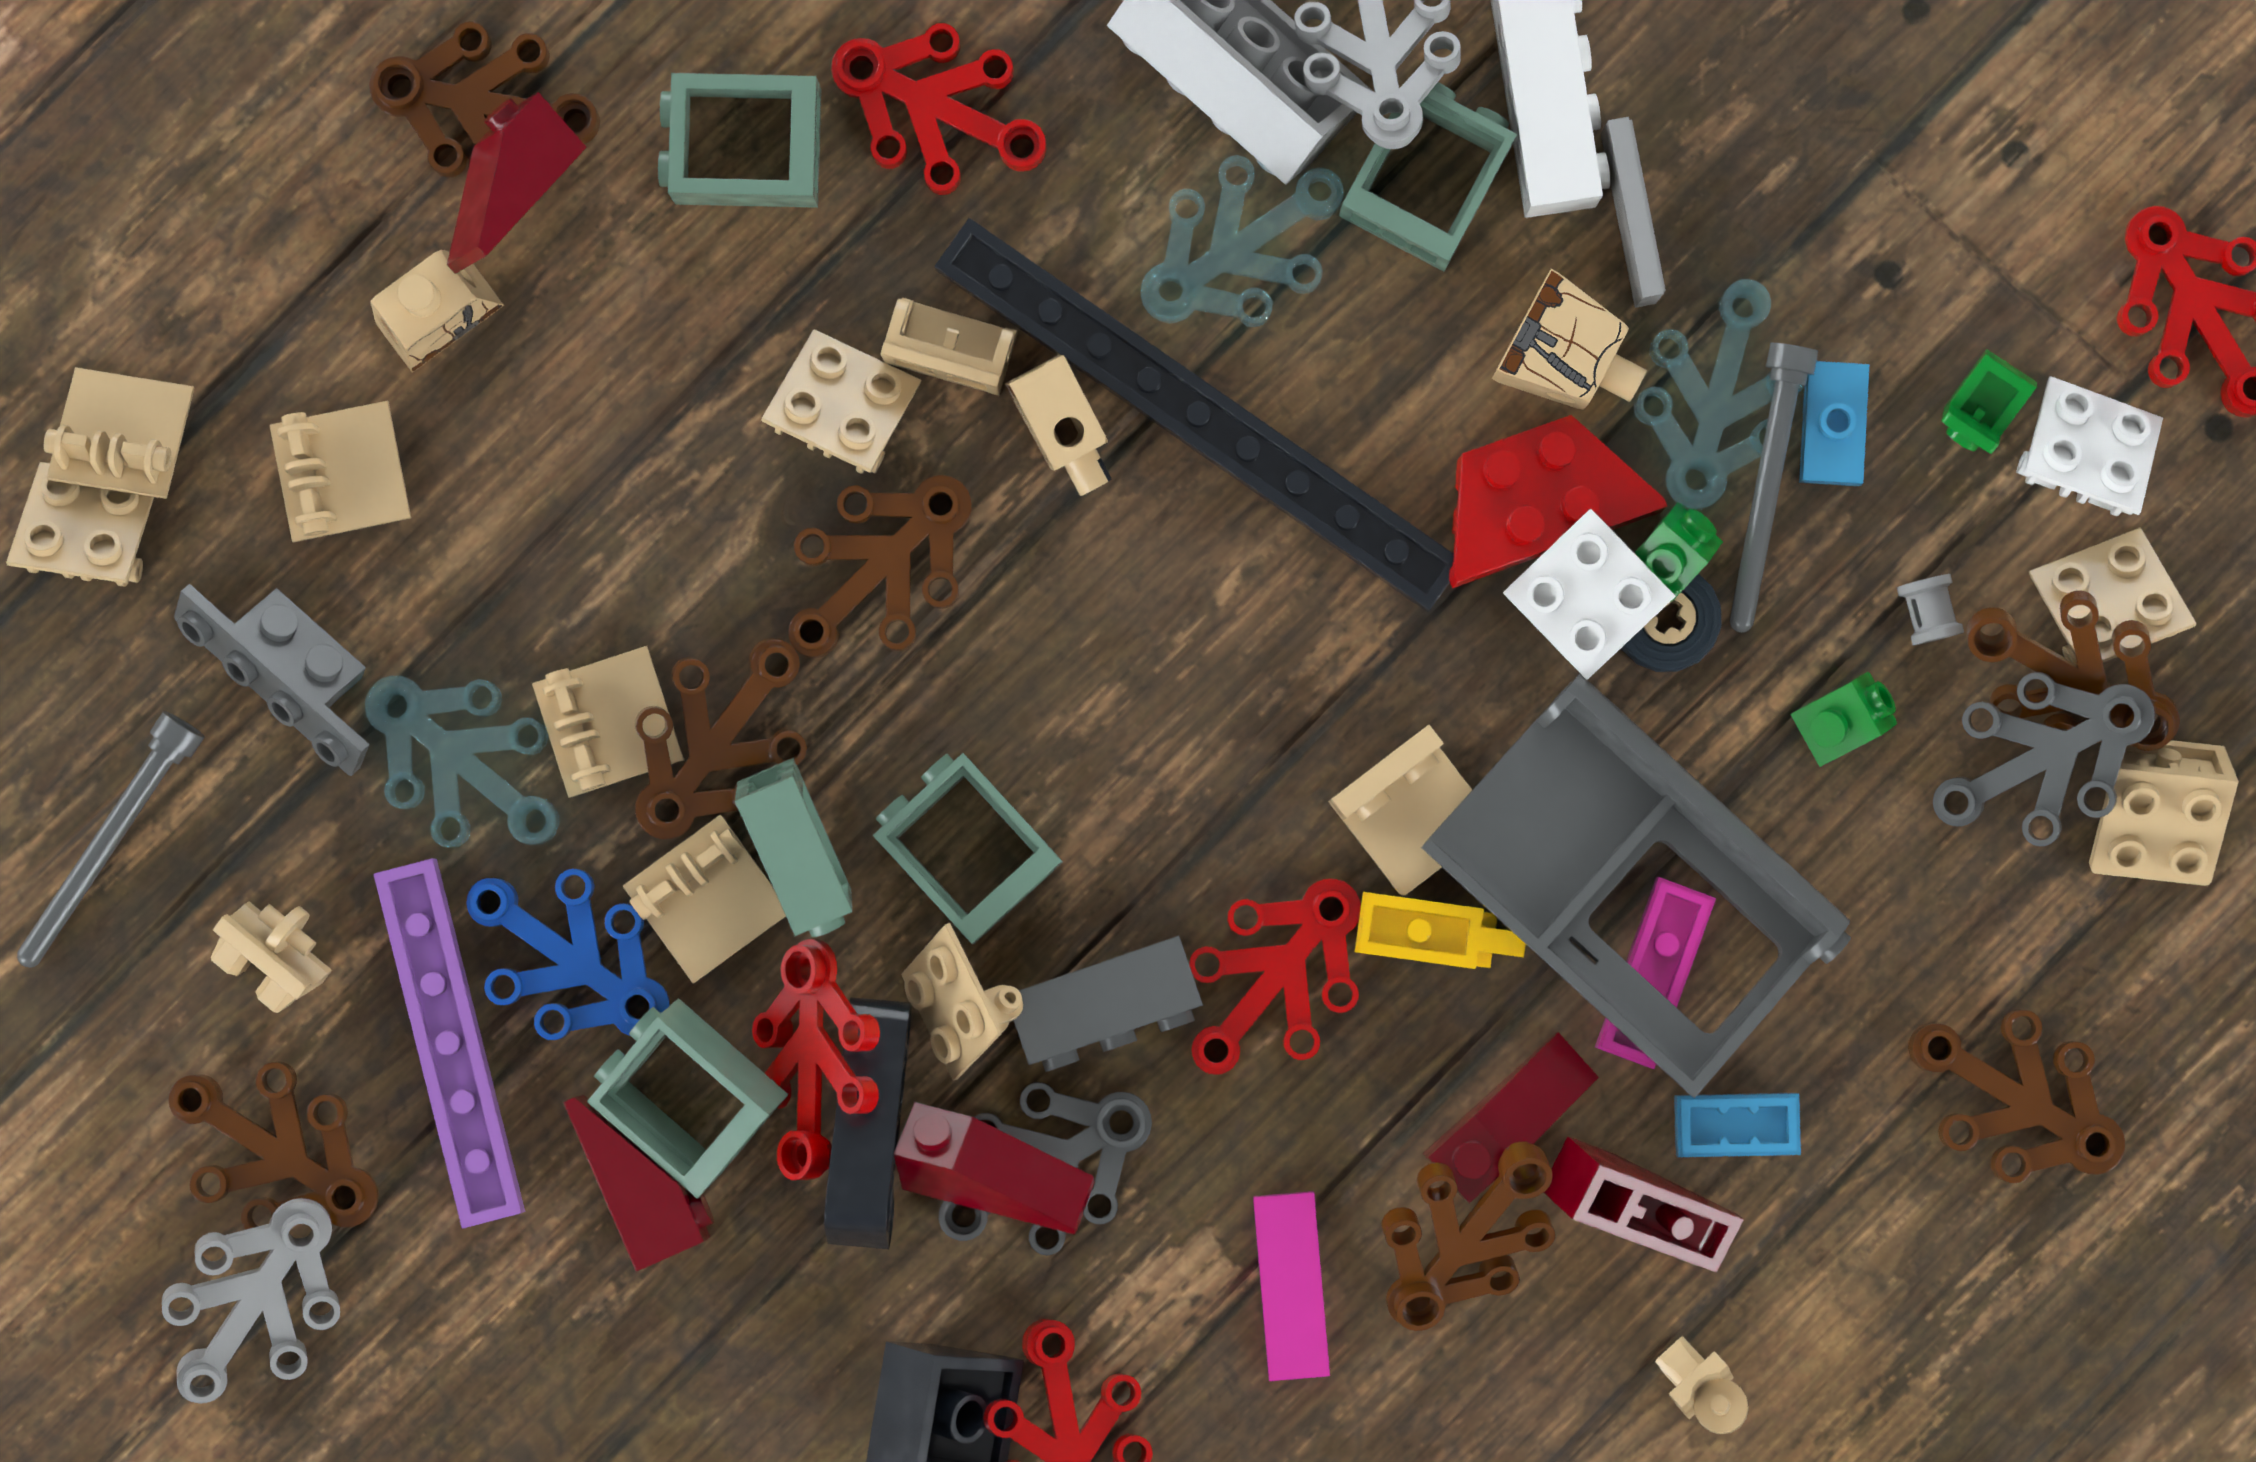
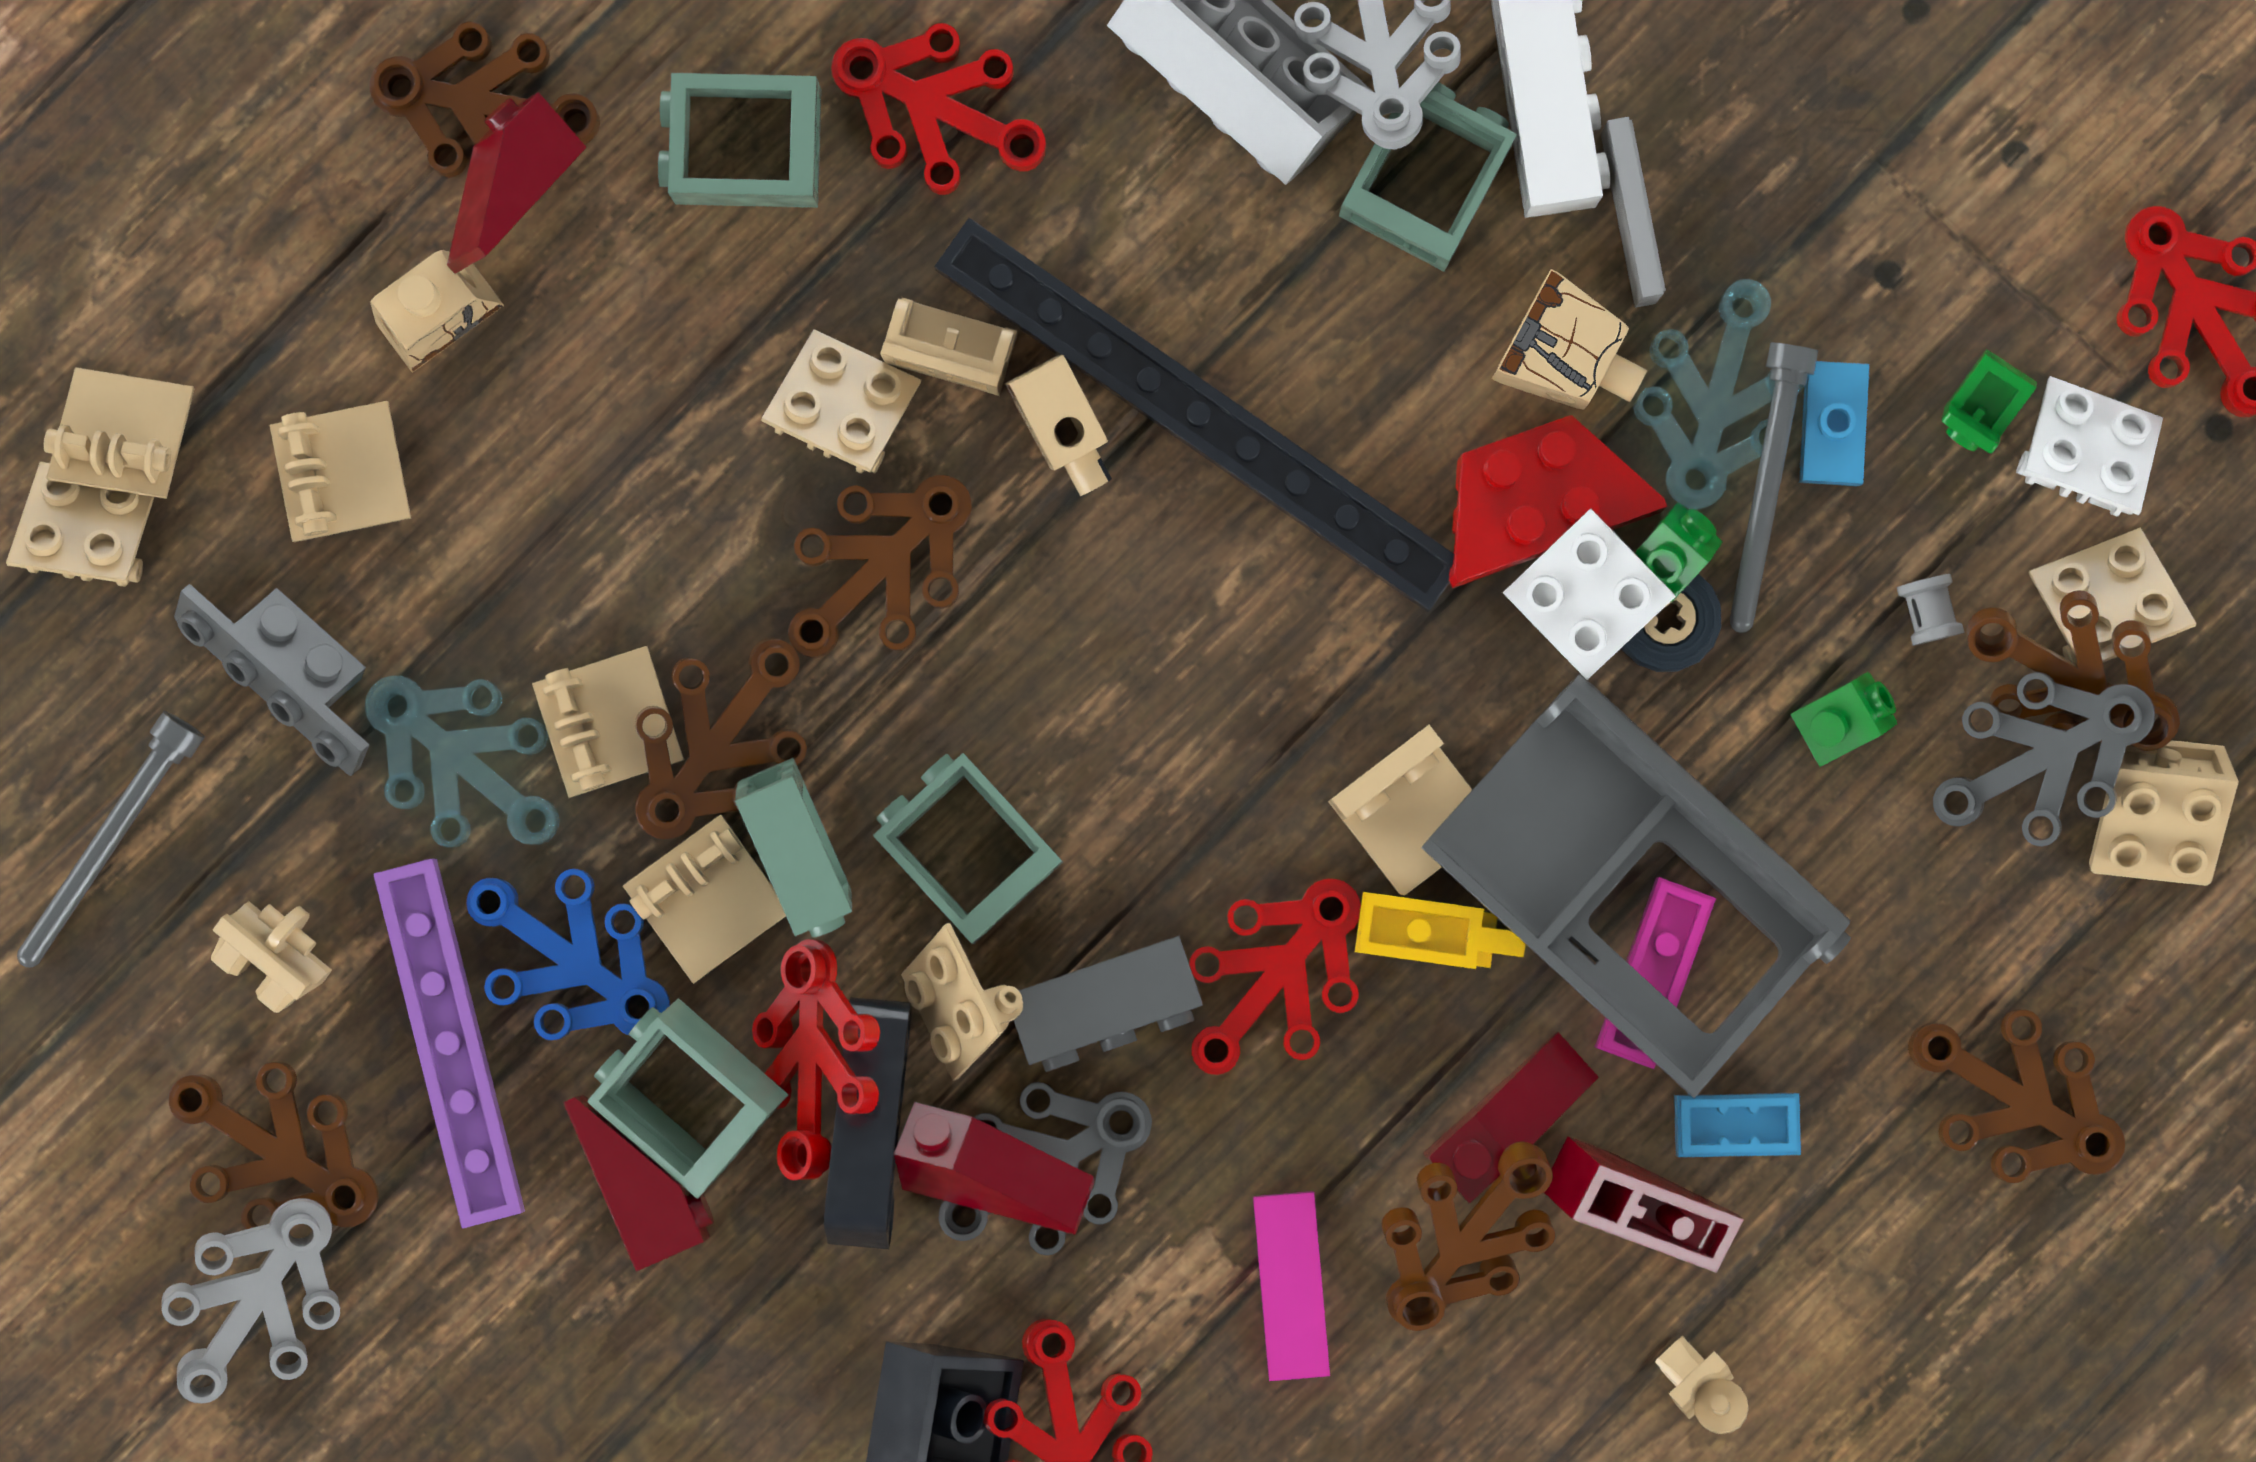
clear light blue plant [1141,155,1344,327] -> none

